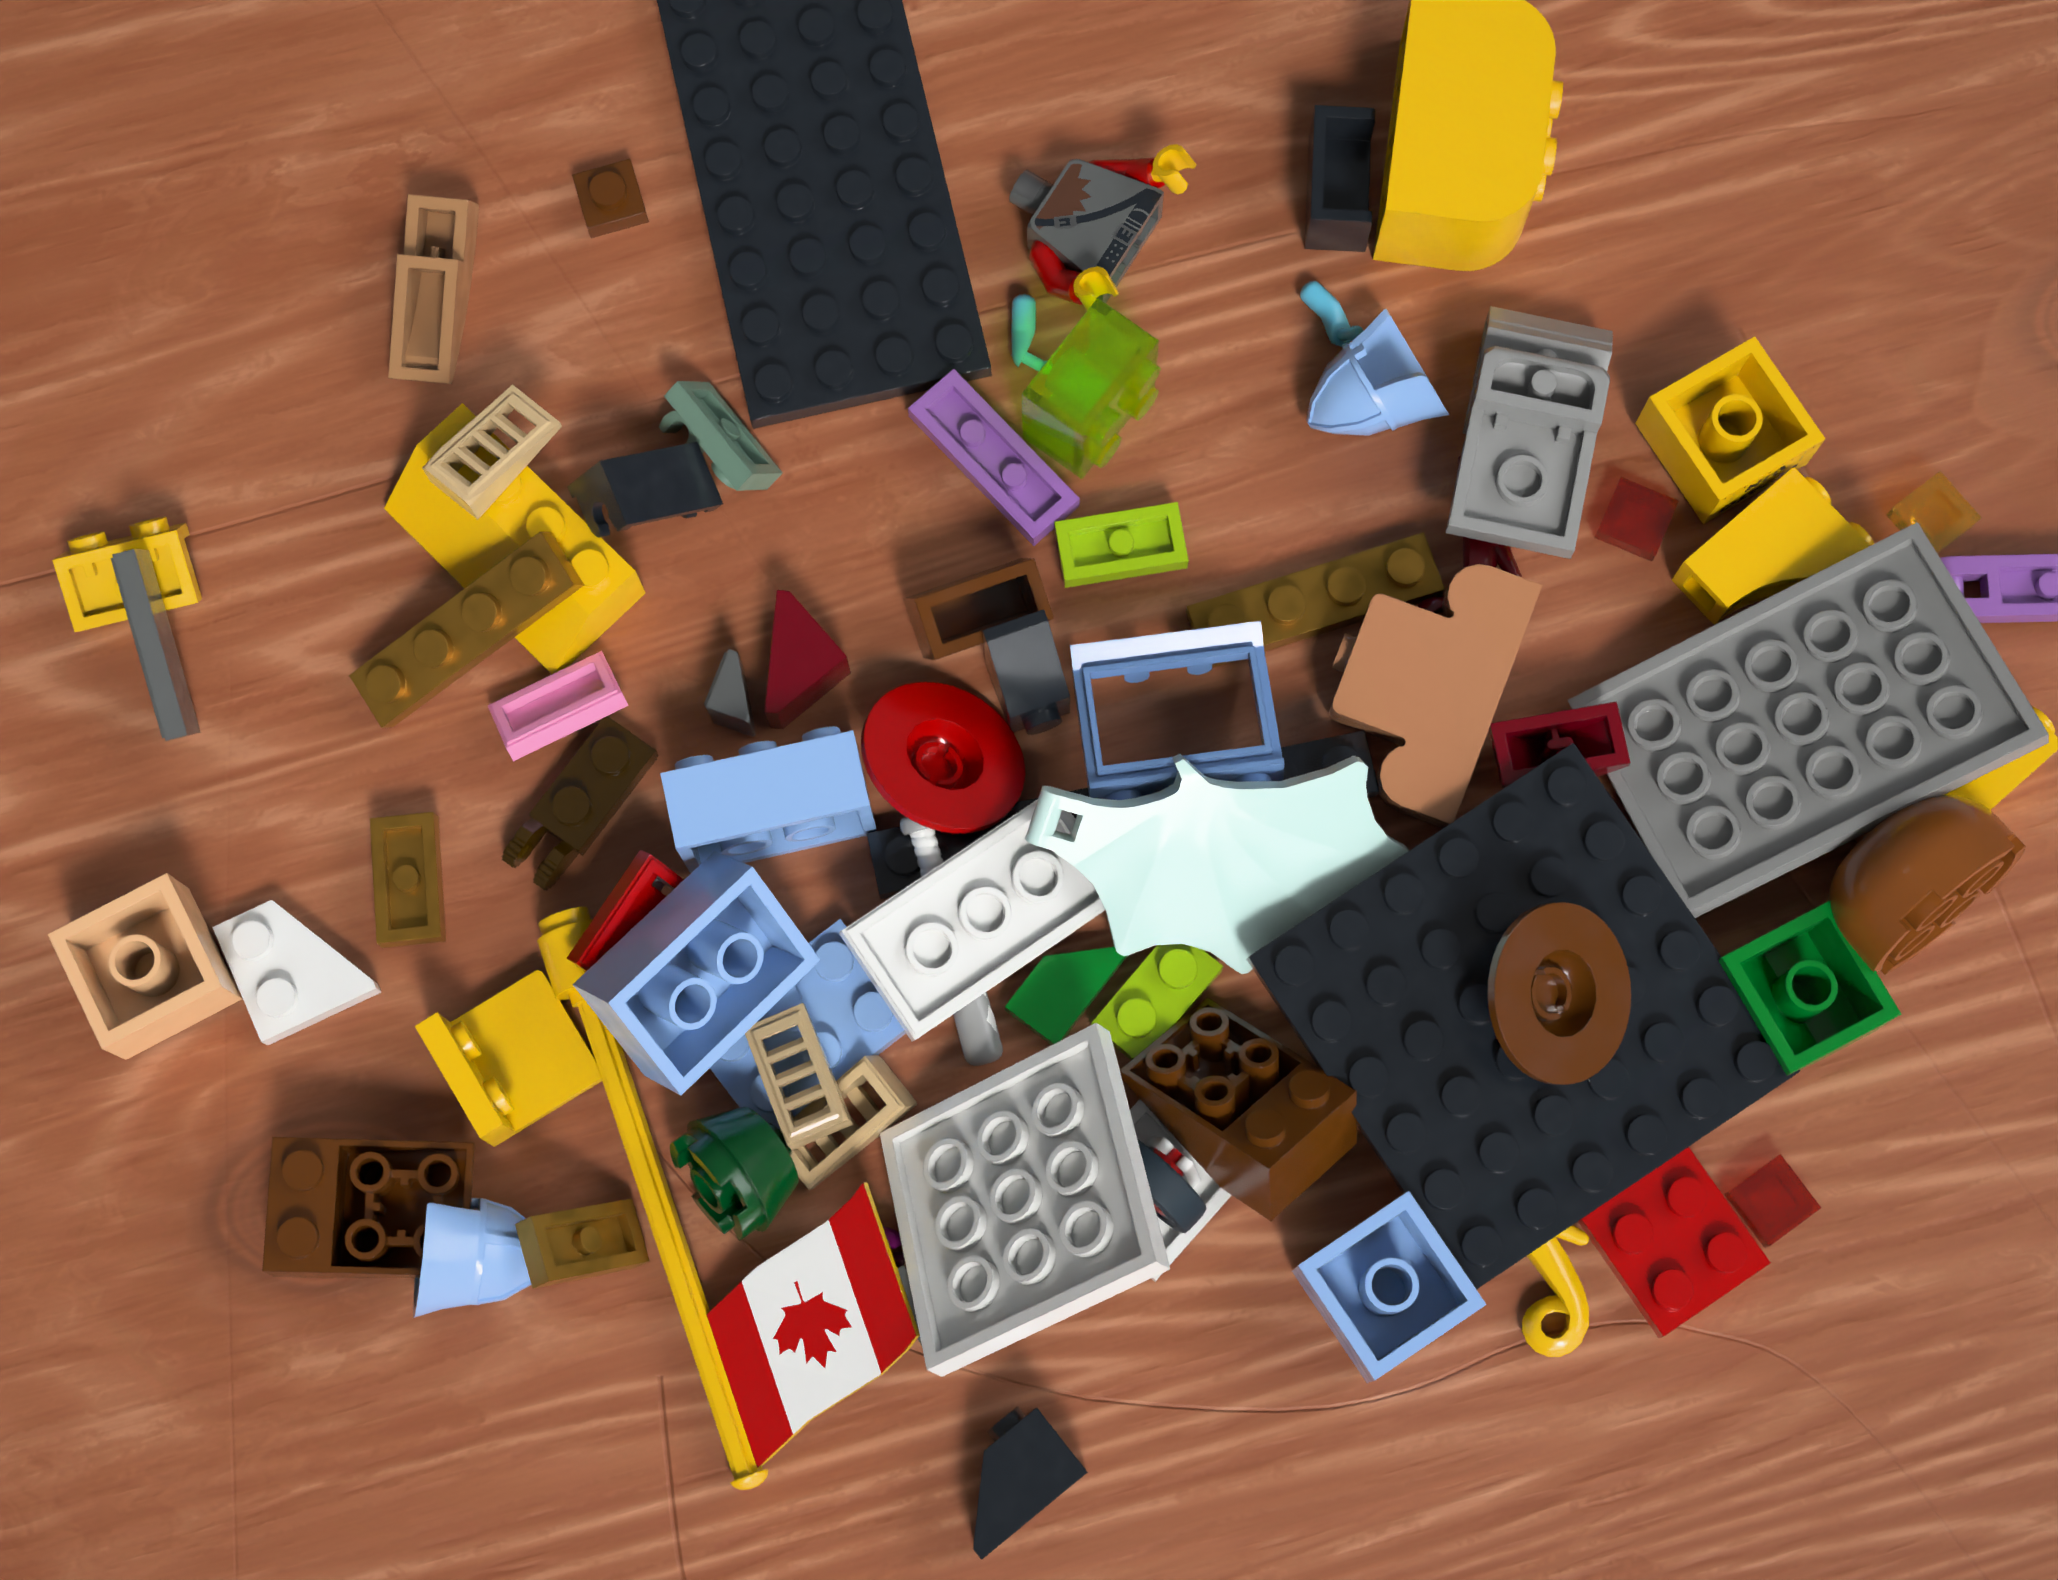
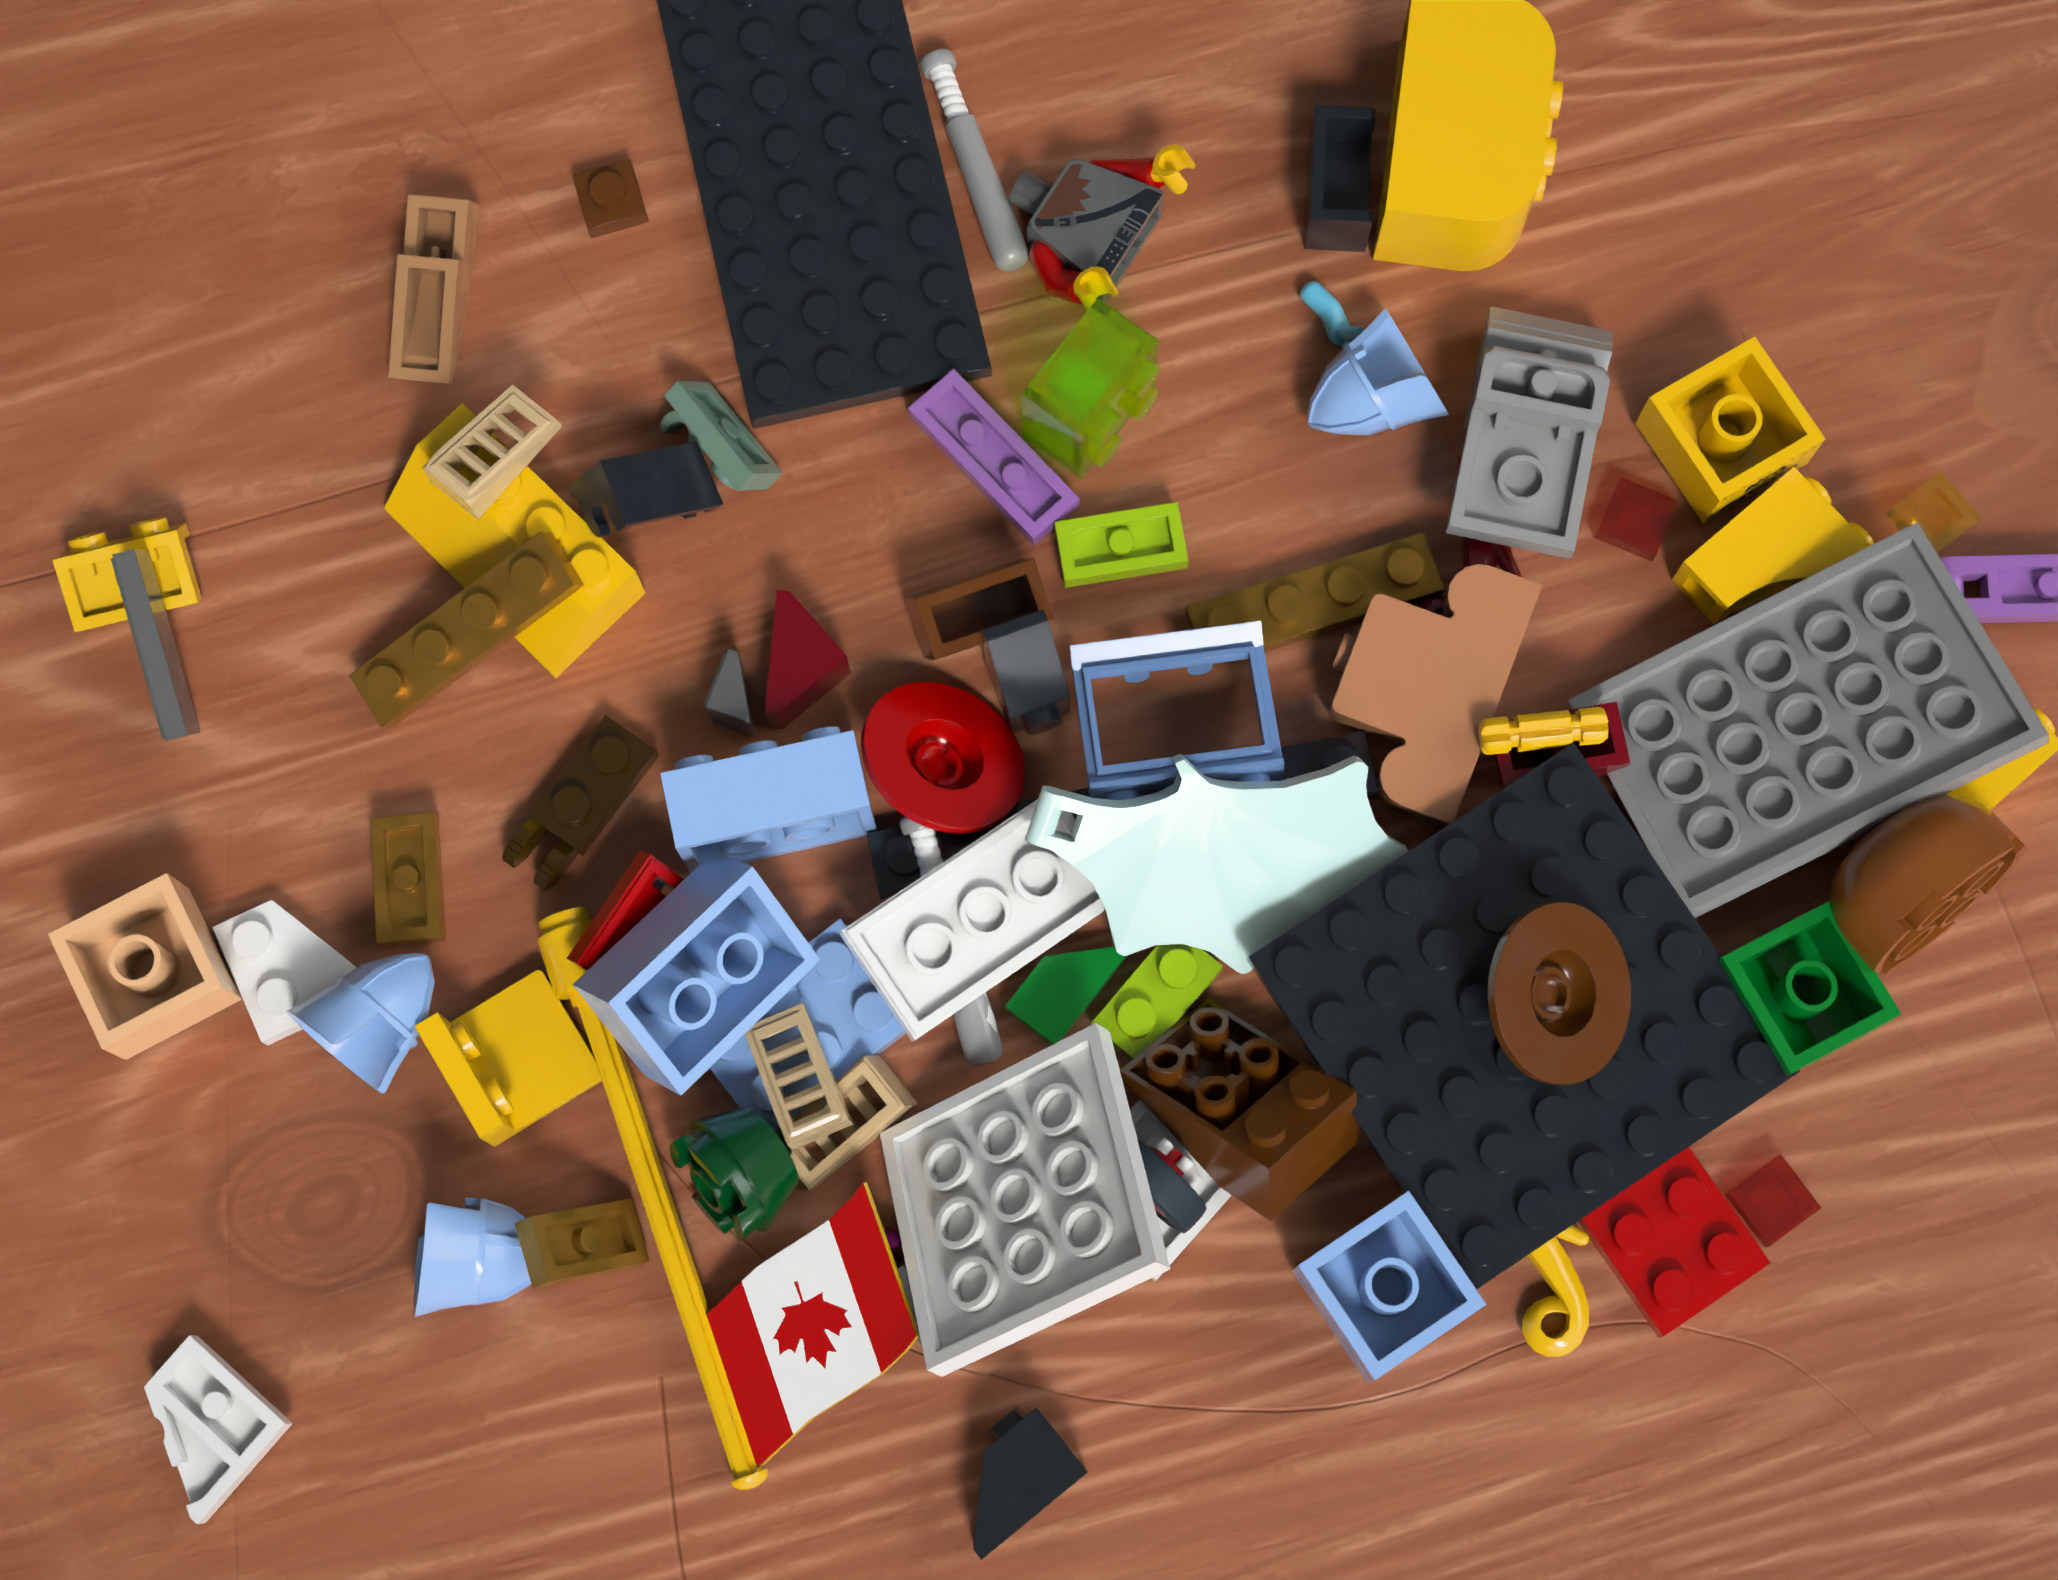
reddish brown slope [262,1137,475,1278] -> none
bright pink tile [488,651,628,761] -> none
piece [1011,294,1054,377] -> none
none -> white wing [144,1335,293,1524]
none -> light blue helmet [287,953,435,1095]
none -> light grey piece [920,49,1029,272]
none -> yellow axle [1478,707,1609,755]

